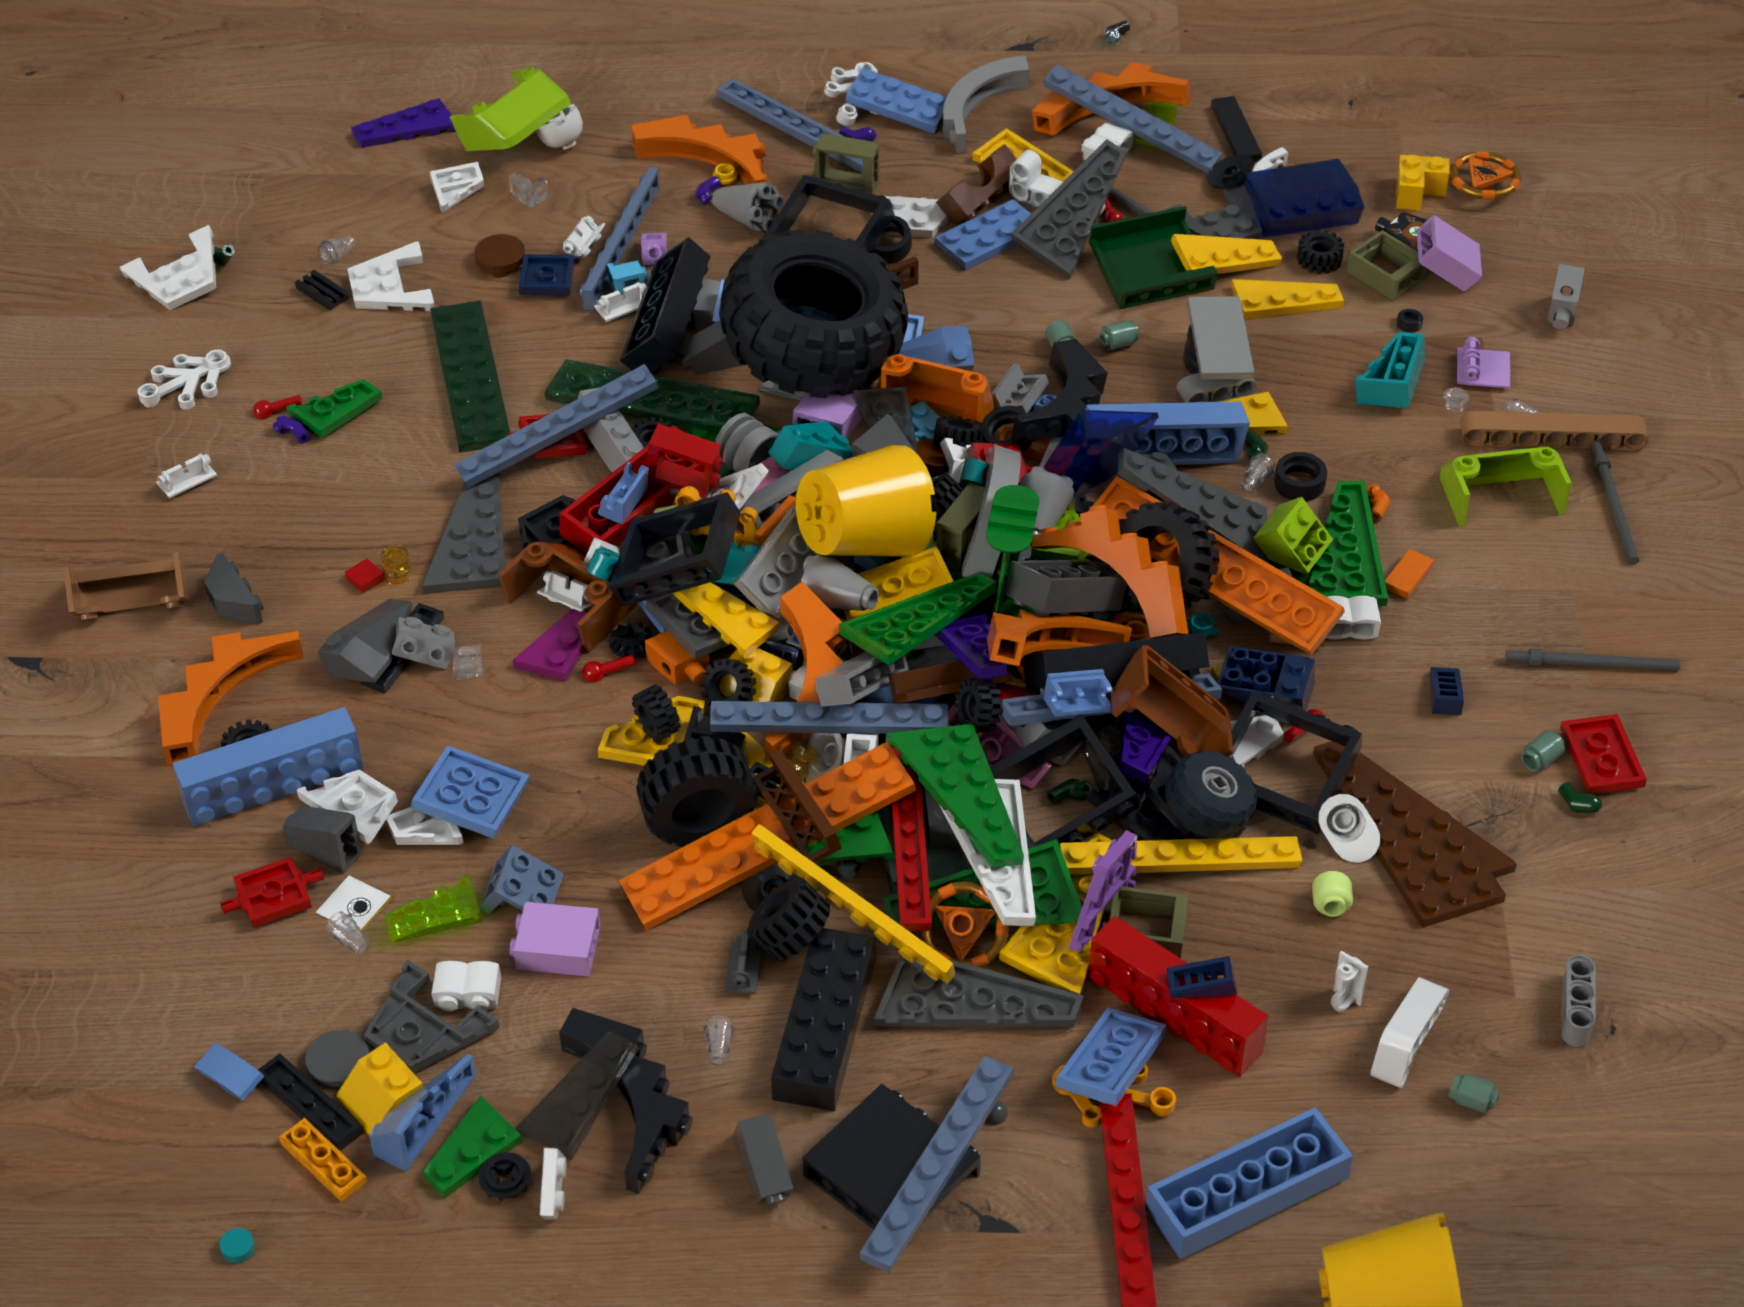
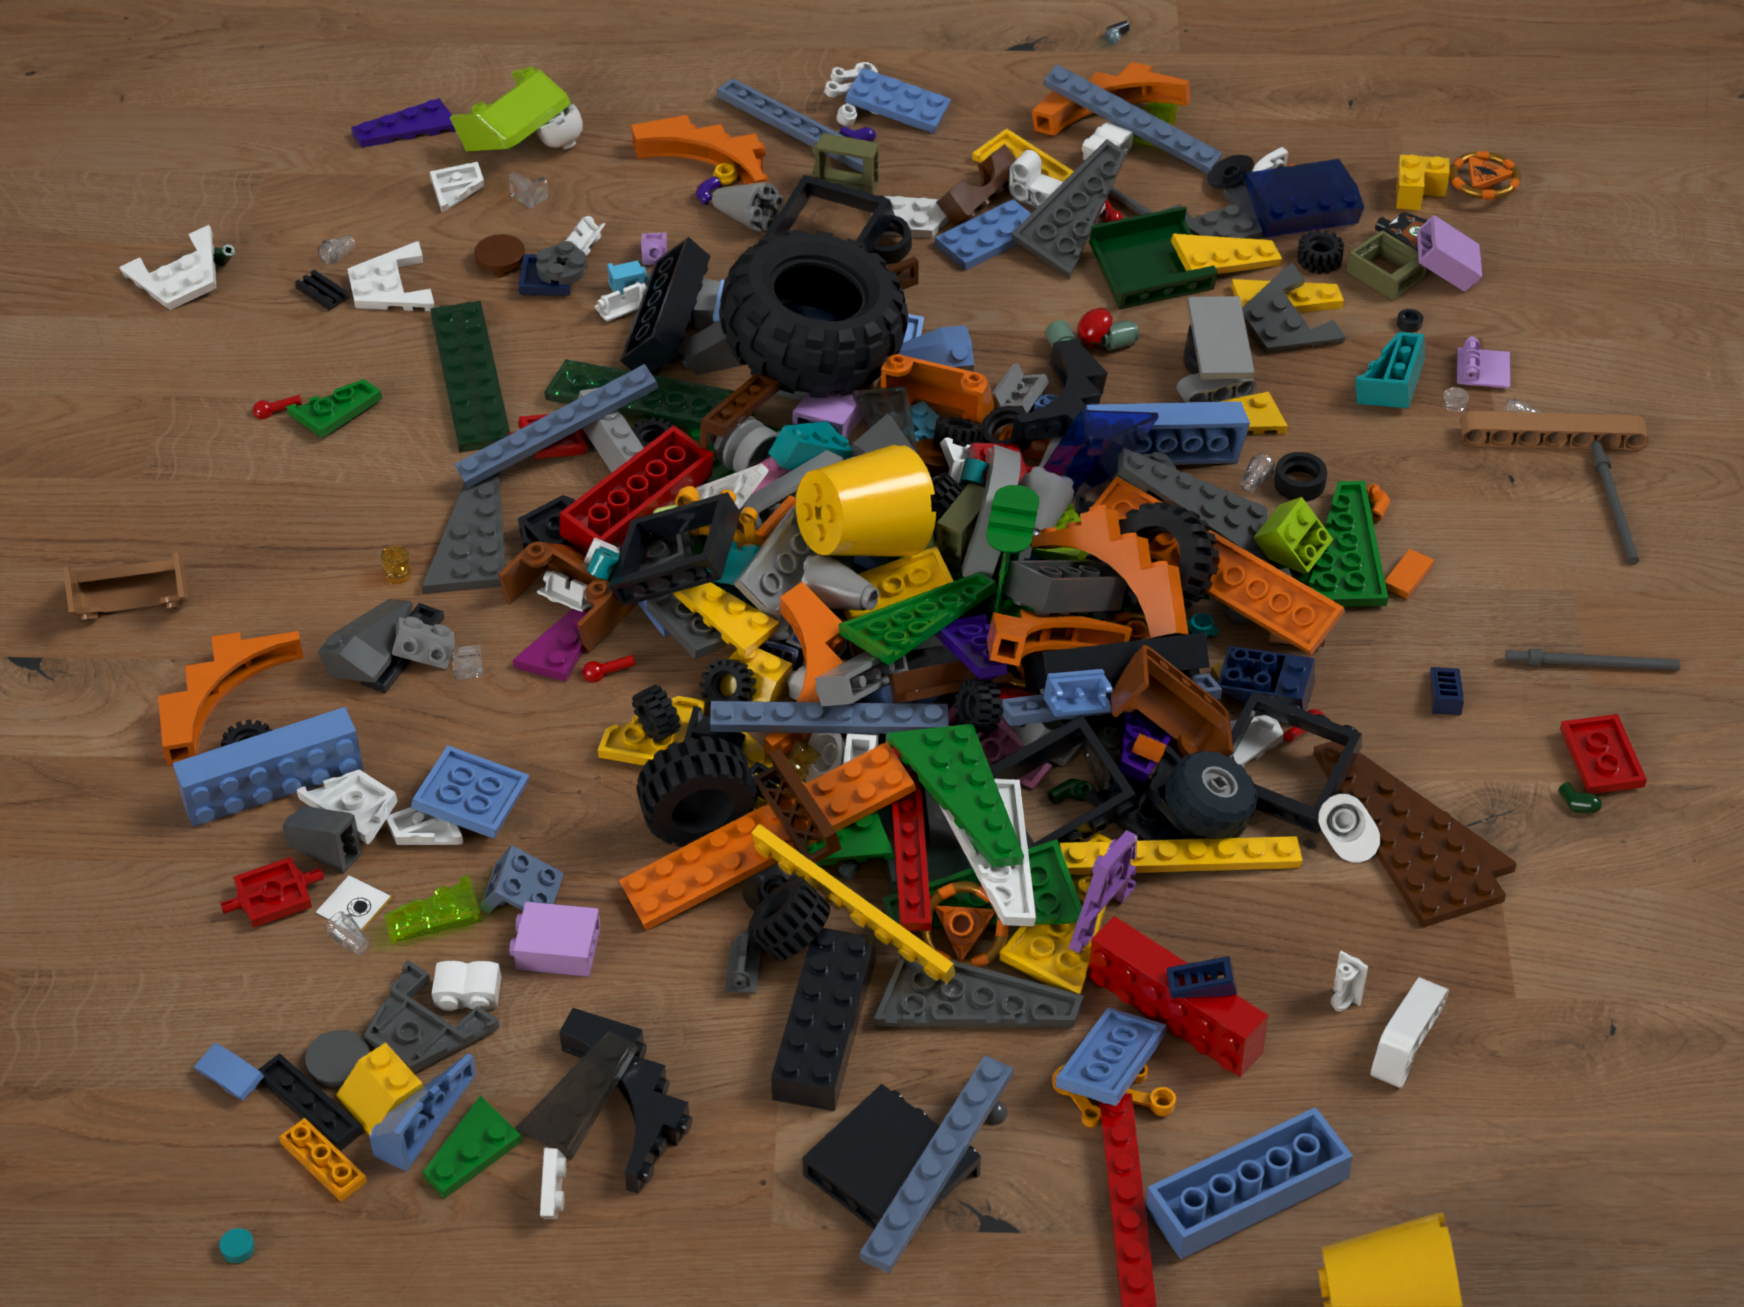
white plant [137,350,231,410] -> none
white hinge [156,453,217,498] -> none
dark grey slope [204,552,264,625] -> none
dark purple arm [273,415,310,443] -> none
red tile [345,558,385,593] -> none
black gear [478,1153,532,1202] -> none
sand blue plate [580,167,660,311] -> none
medium blue hinge [598,462,649,525] -> none
black gear [609,621,654,658] -> none
orange torso [645,631,710,685] -> none
red window [646,423,723,499] -> none
clear cone [703,1015,735,1066] -> none
dark grey slope [733,1112,793,1206] -> none
light grey arch [943,56,1029,154] -> none
olive window [1103,886,1189,958] -> none
black tile [1211,96,1262,162] -> none
dark green arm [1245,430,1268,463] -> none
yellowish green head [1312,871,1353,917] -> none
white brick [1325,596,1381,640] -> none
lime windscreen [1440,447,1572,527] -> none
sand green brick [1449,1073,1500,1114] -> none
sand green brick [1520,731,1565,772] -> none
light grey torso [1548,264,1585,329] -> none
light grey beam [1561,955,1596,1047] -> none
none -> dark grey plate [536,241,587,285]
none -> reddish brown fence [699,373,780,449]
none -> red hair [1077,308,1113,349]
none -> orange slope [1132,733,1167,763]
none -> dark grey wing [1242,263,1346,353]

